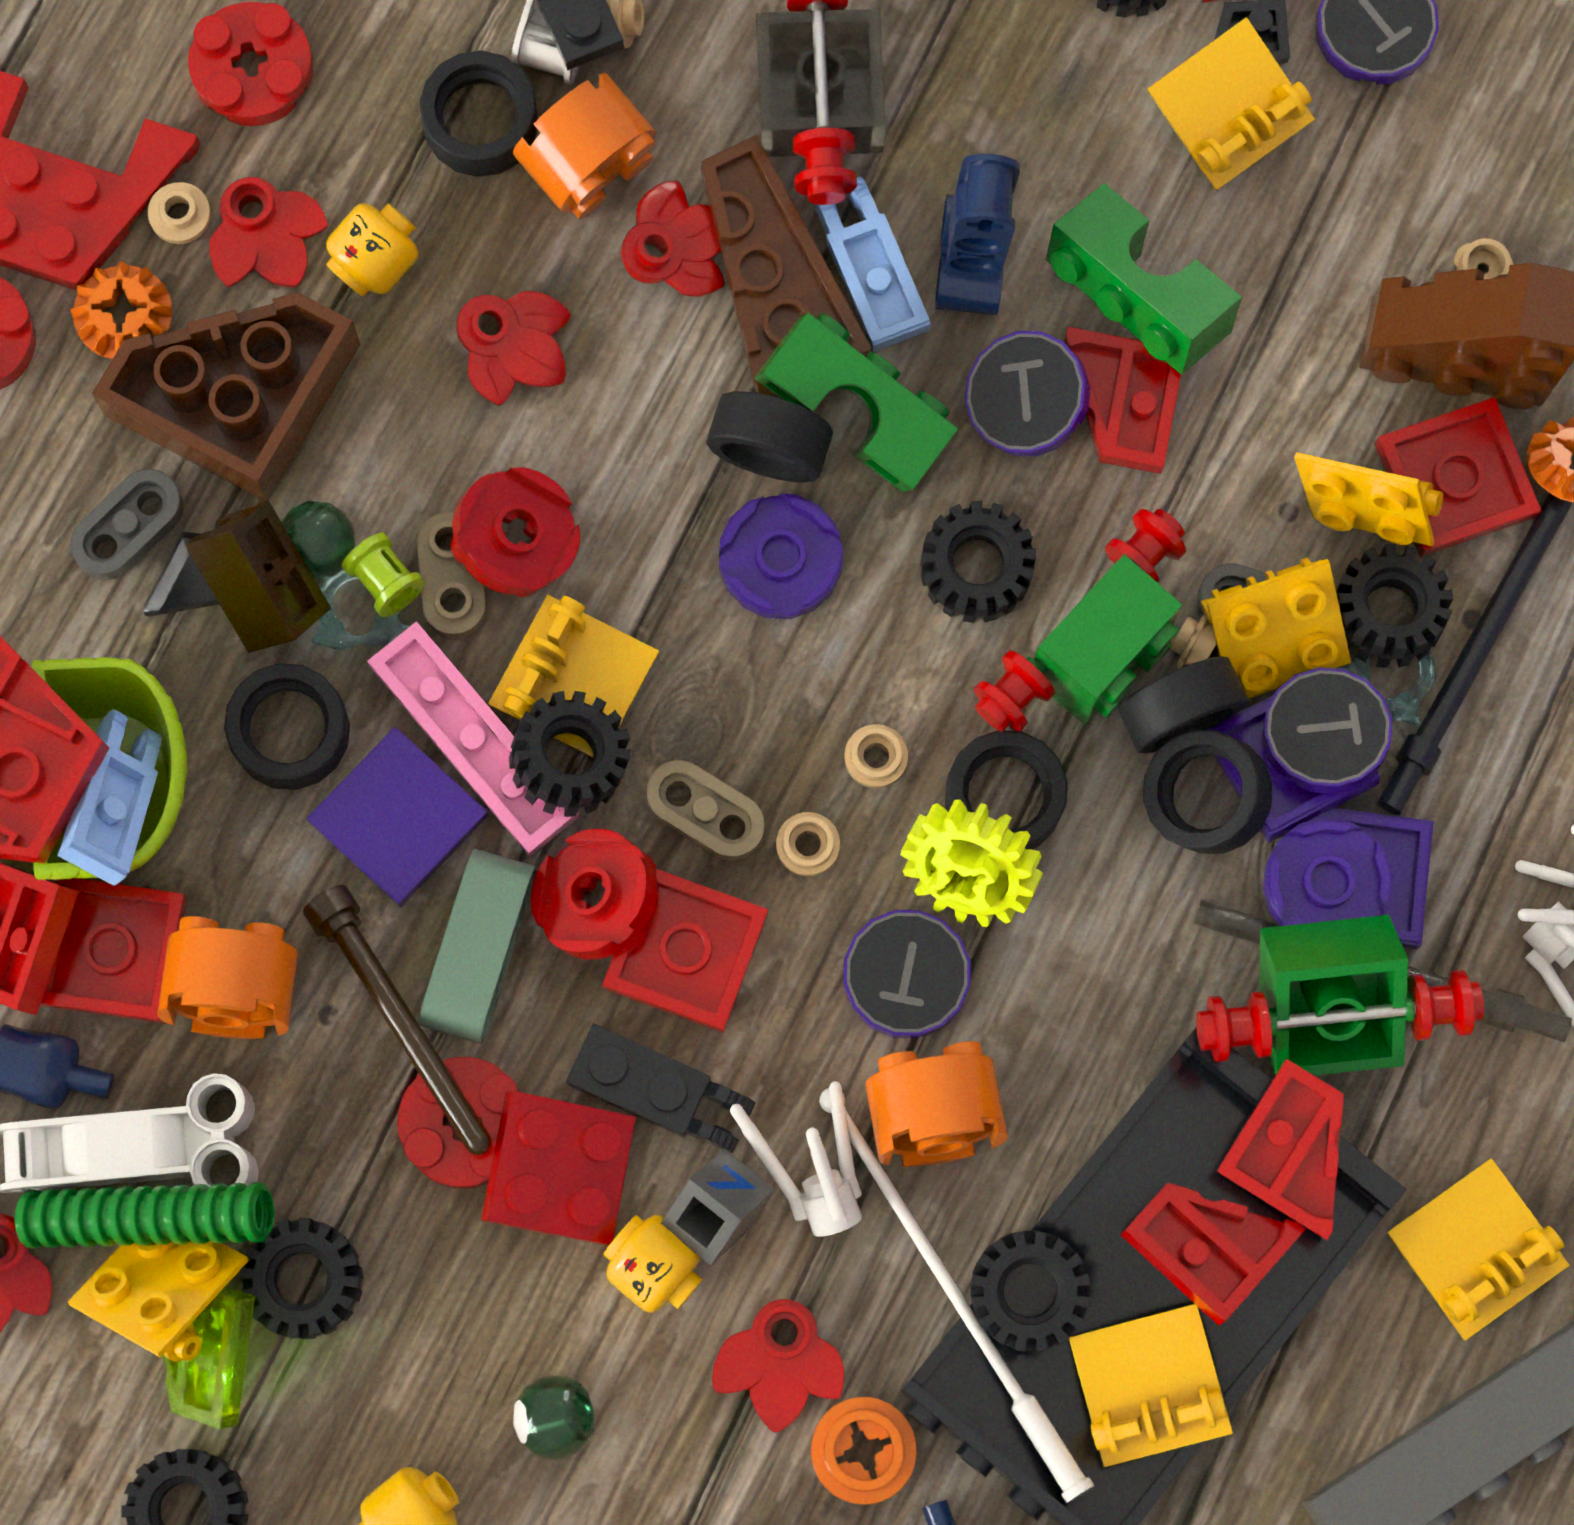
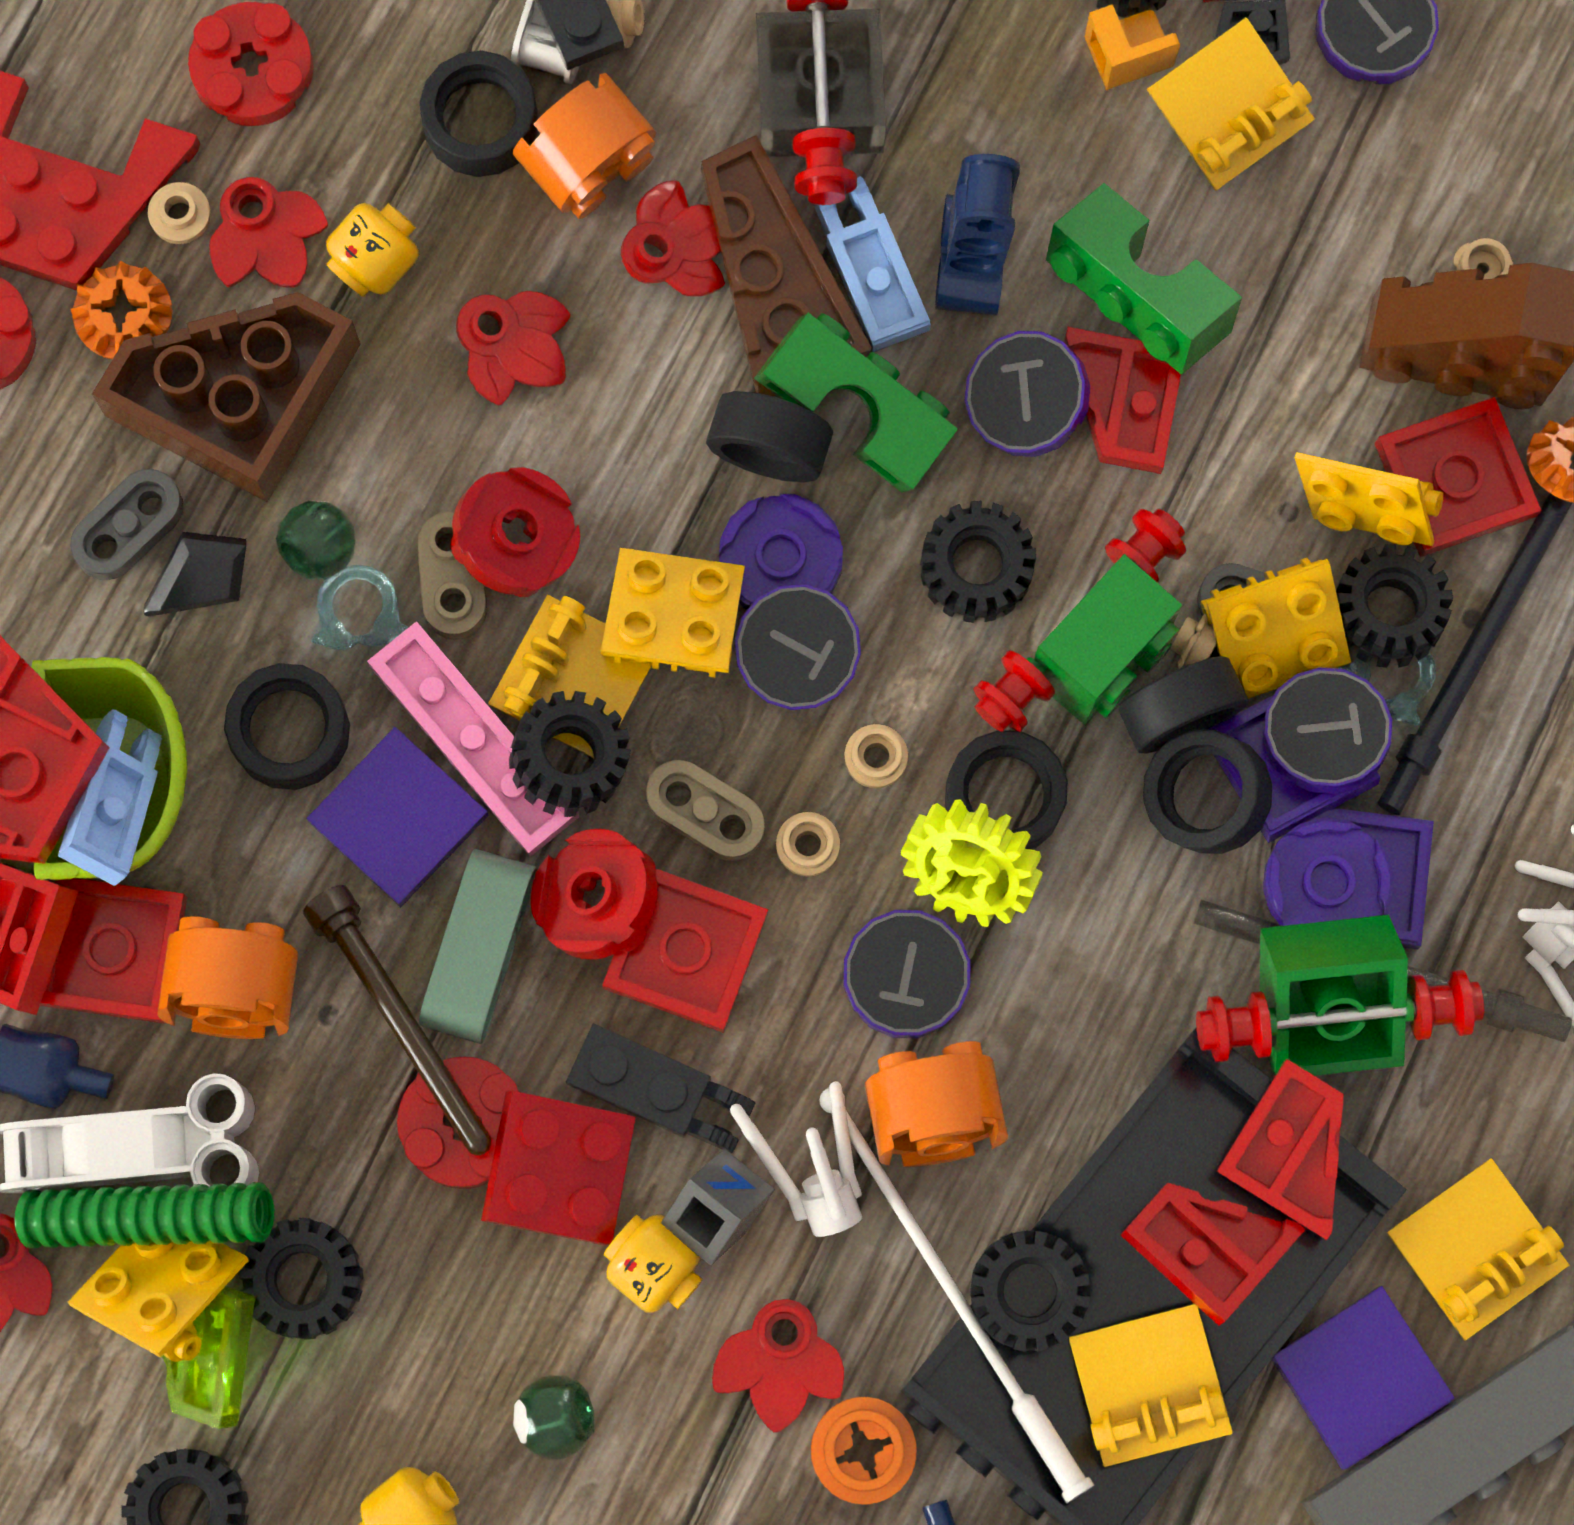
dark brown hinge [185,500,331,653] -> none
lime bush [342,532,425,617] -> none
none -> yellow hinge [600,548,745,678]
none -> black tile [734,583,861,710]
none -> light orange panel [1084,4,1180,90]
none -> dark purple tile [1271,1286,1455,1470]

